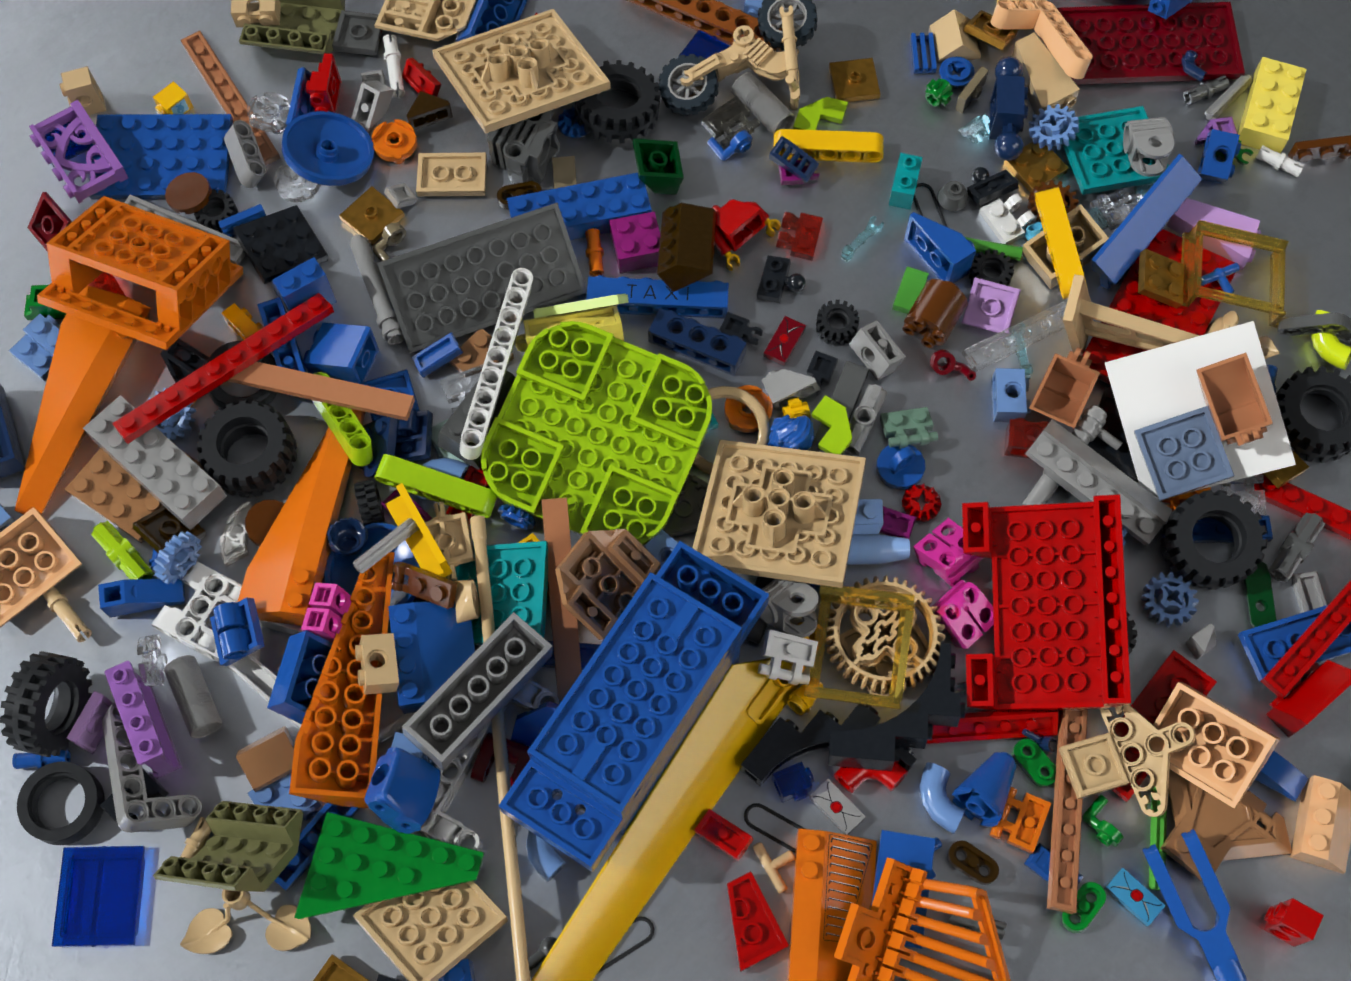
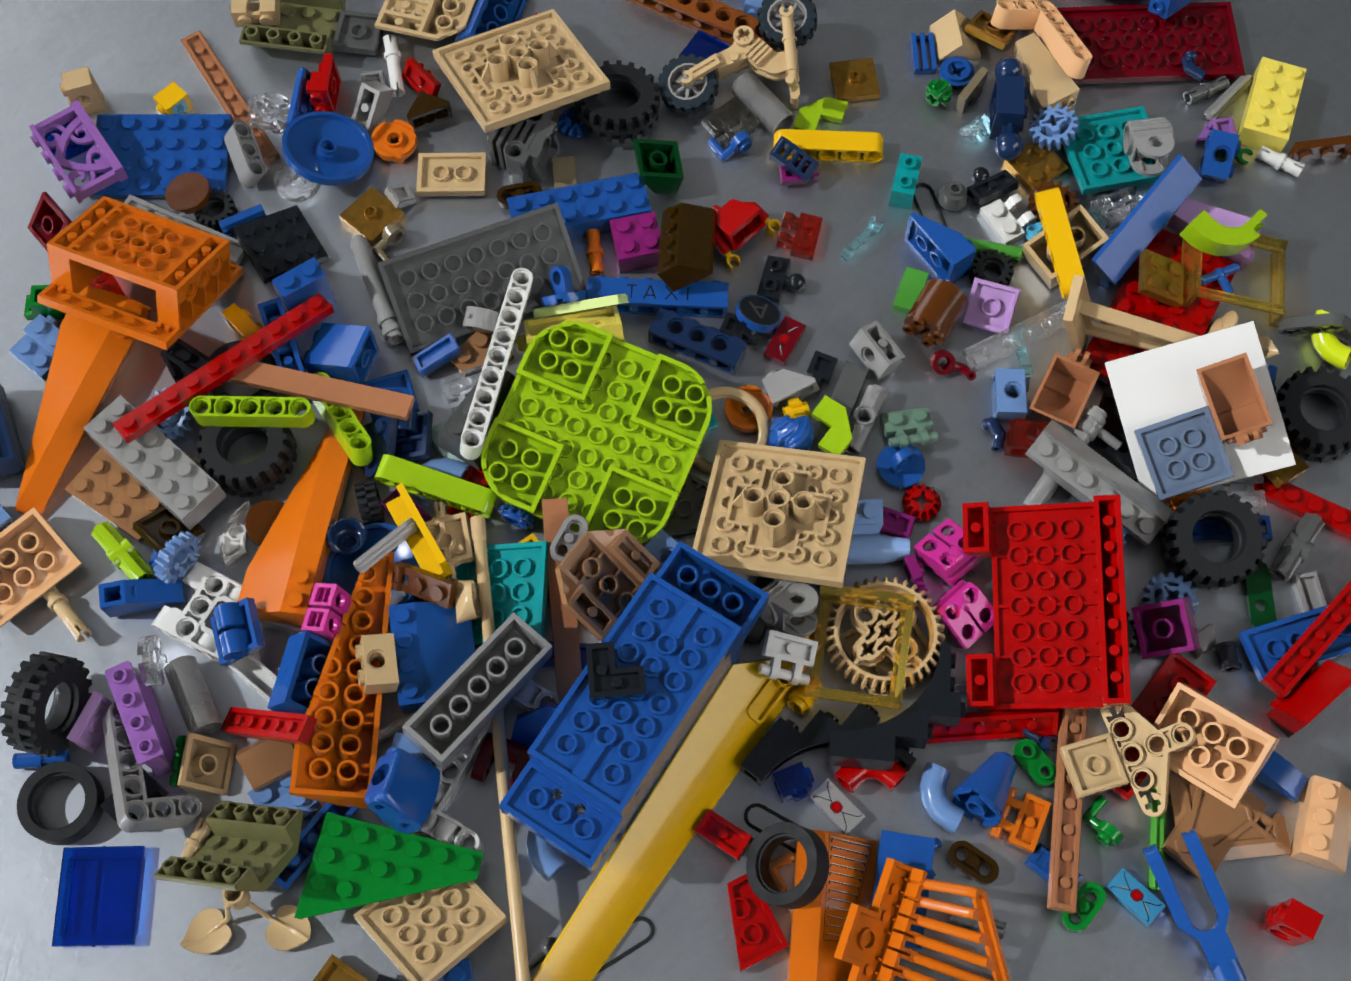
black tyre [816,300,859,346] -> none
none -> green axle [169,735,187,788]
none -> tan slope [177,732,236,796]
none -> lime beam [189,396,316,428]
none -> red plate [220,707,318,745]
none -> light grey piece [463,306,500,334]
none -> blue tile [540,265,588,307]
none -> light grey plate [550,514,588,563]
none -> black plate [586,642,646,701]
none -> tile [735,294,782,333]
none -> black tyre [746,822,829,909]
none -> magenta plate [902,554,929,599]
none -> dark blue arm [982,417,1006,452]
none -> magenta brick [1131,597,1201,659]
none -> lime arch [1179,209,1267,256]
none -> black bush [1214,641,1243,673]

